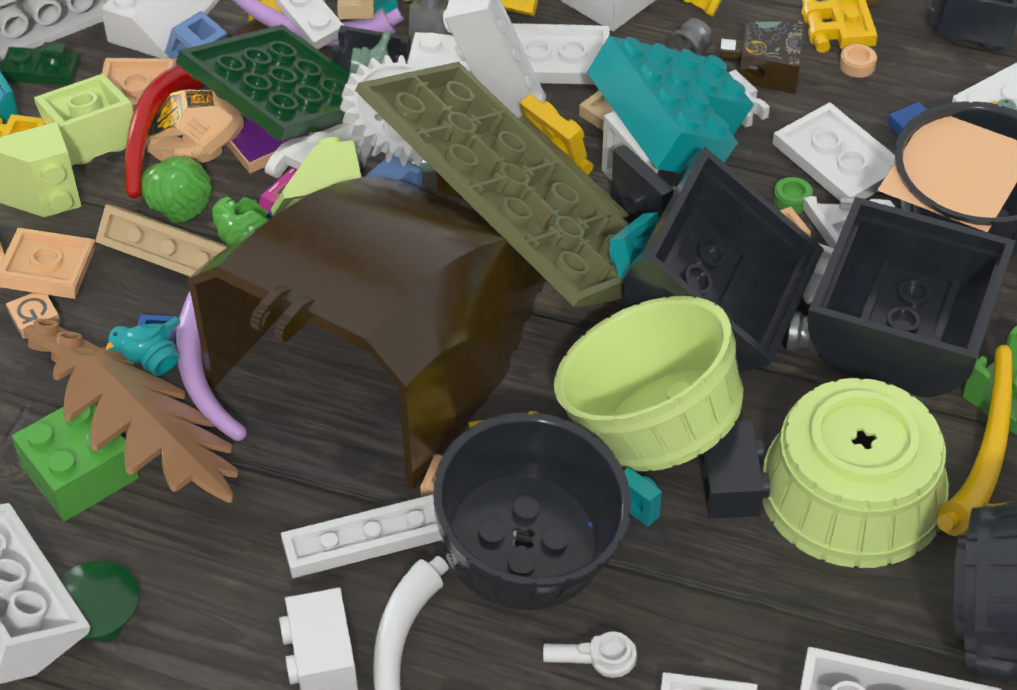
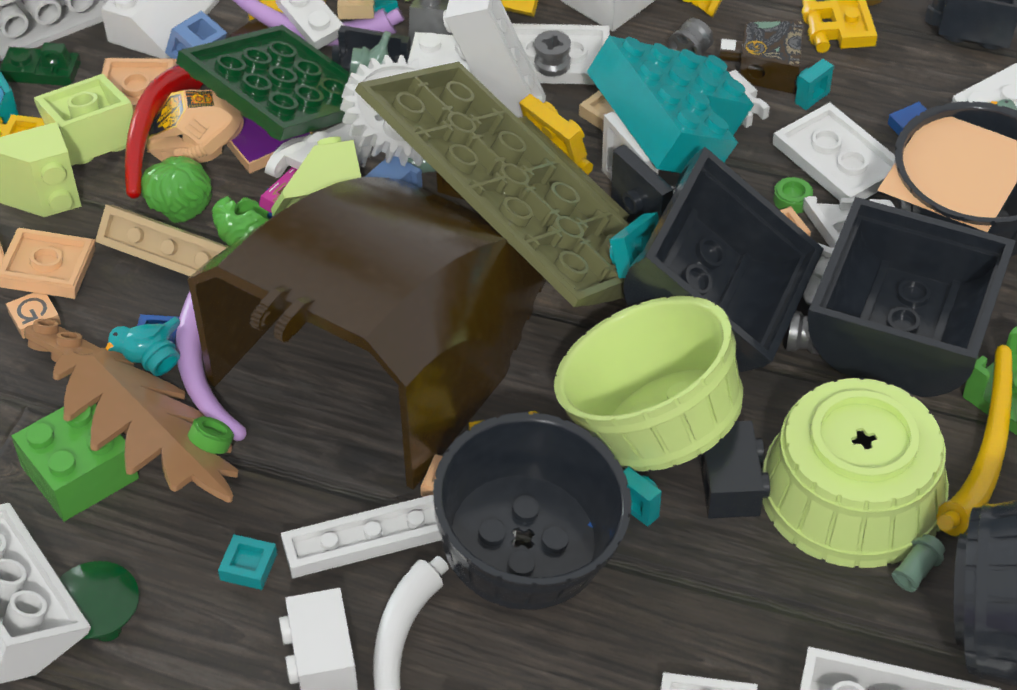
white plate [543,632,637,678] -> none
light nougat tile [839,44,877,78] -> none
none -> bright green tile [188,417,234,454]
none -> teal plate [218,534,277,590]
none -> flat silver wheel [534,30,571,77]
none -> teal plate [795,59,834,110]
none -> sand green pin [892,534,945,592]

